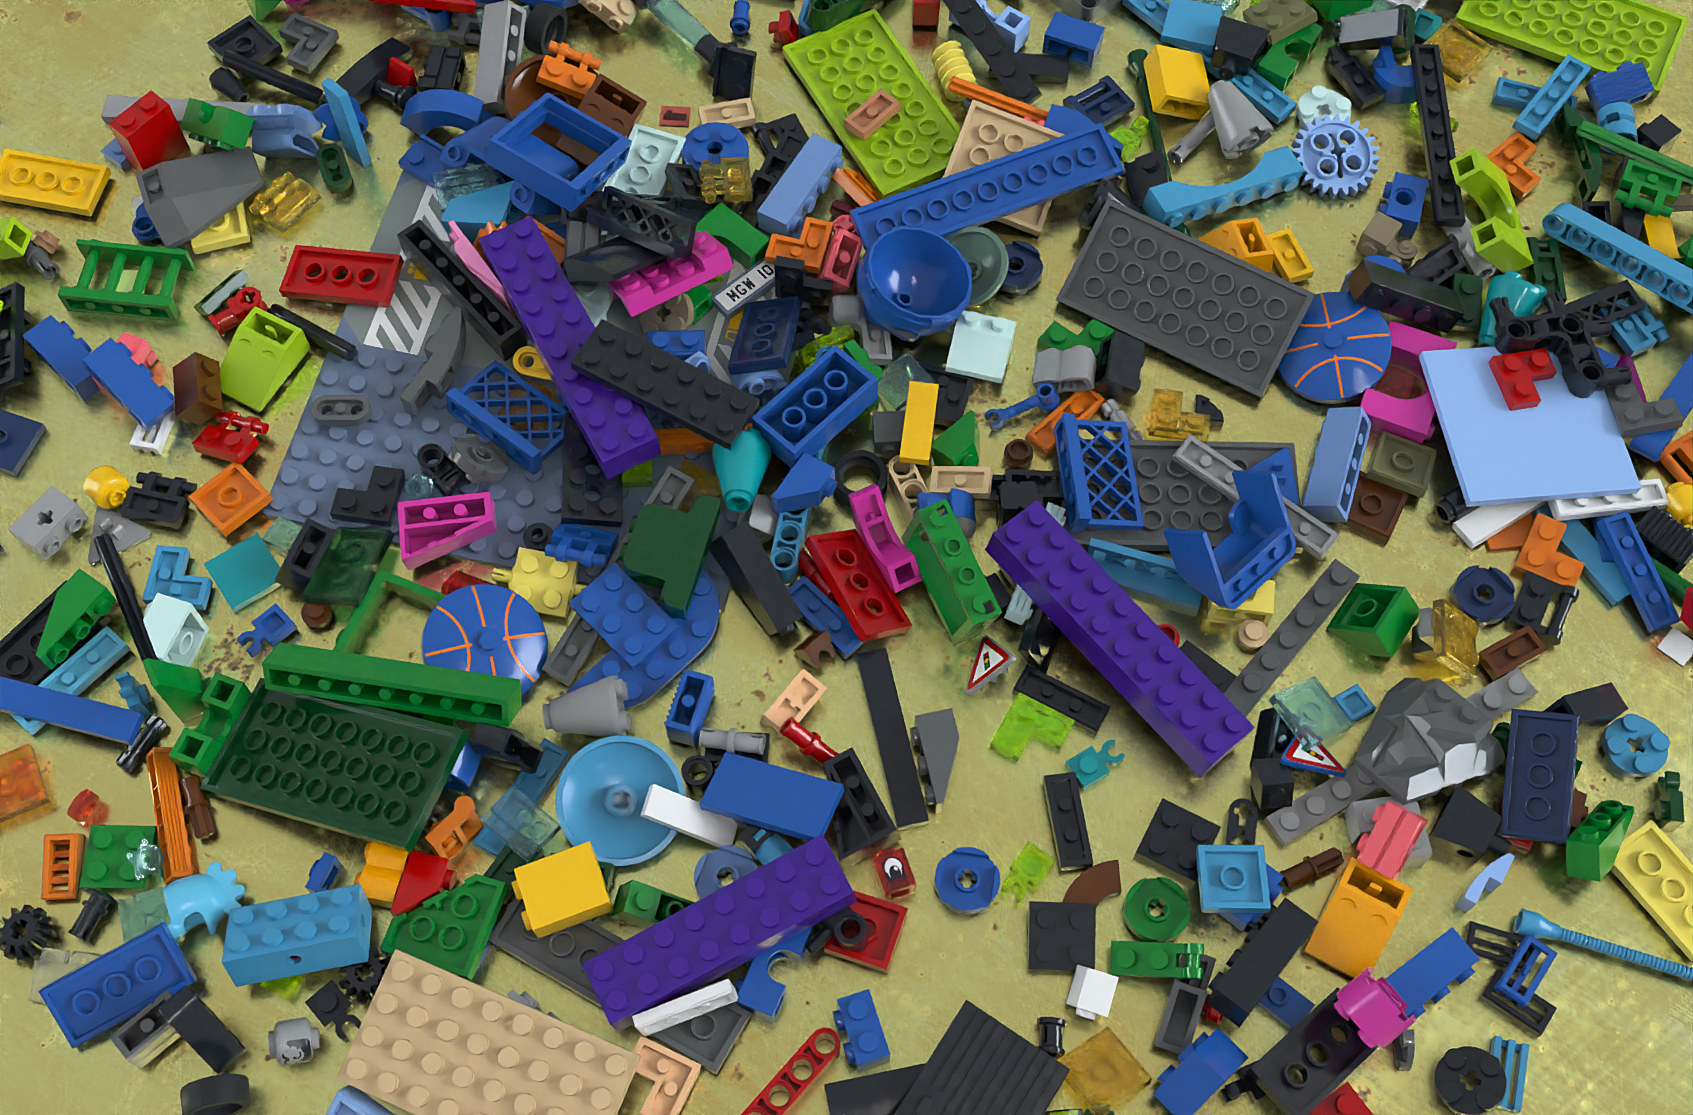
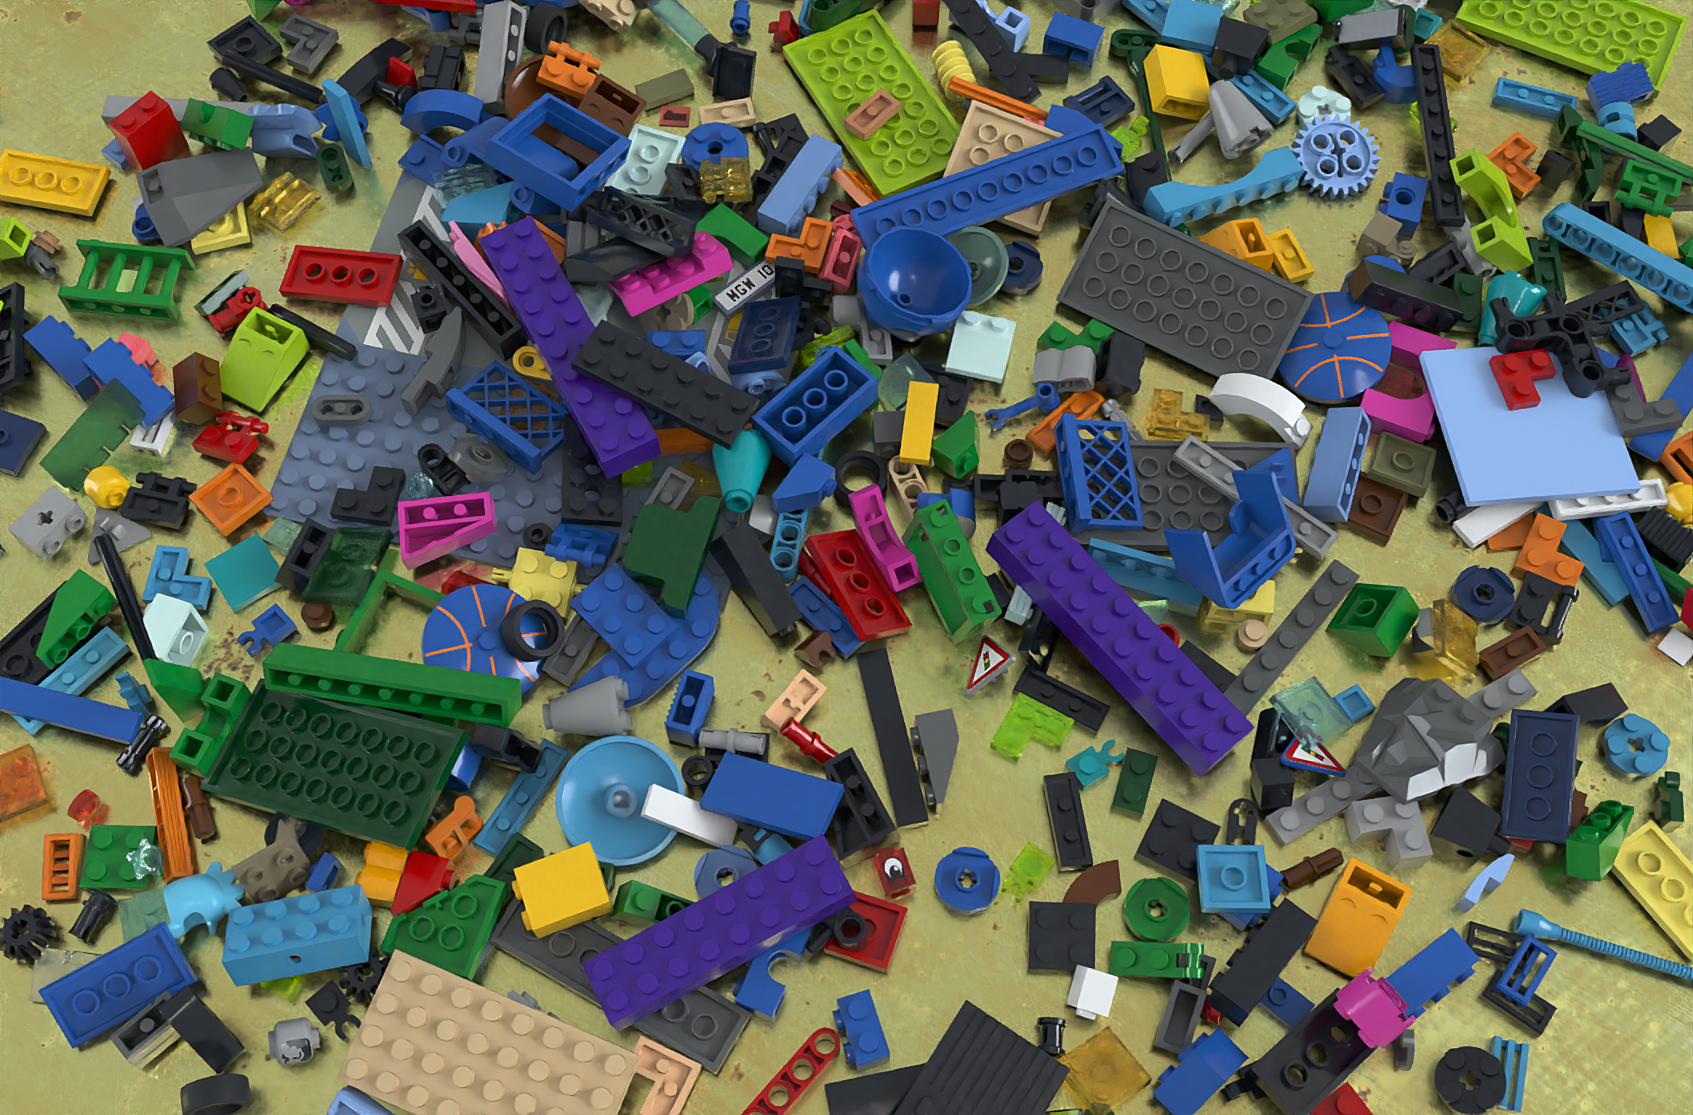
clear light blue plate [480,785,561,863] -> none
white tile [632,979,739,1036] -> none
tan plate [929,466,993,499] -> none
coral brick [1356,801,1428,879] -> none
dark azure plate [1512,54,1592,141] -> none
none -> clear green windscreen [39,378,146,492]
none -> dark tan plate [231,814,325,904]
none -> black brick [410,286,447,334]
none -> black tyre [501,600,565,662]
none -> olive tile [635,68,695,110]
none -> dark green plate [1110,29,1163,57]
none -> dark green plate [1111,747,1158,818]
none -> clear light blue tile [1137,600,1168,625]
none -> white arch [1208,373,1313,449]
none -> black slope [1535,149,1578,192]

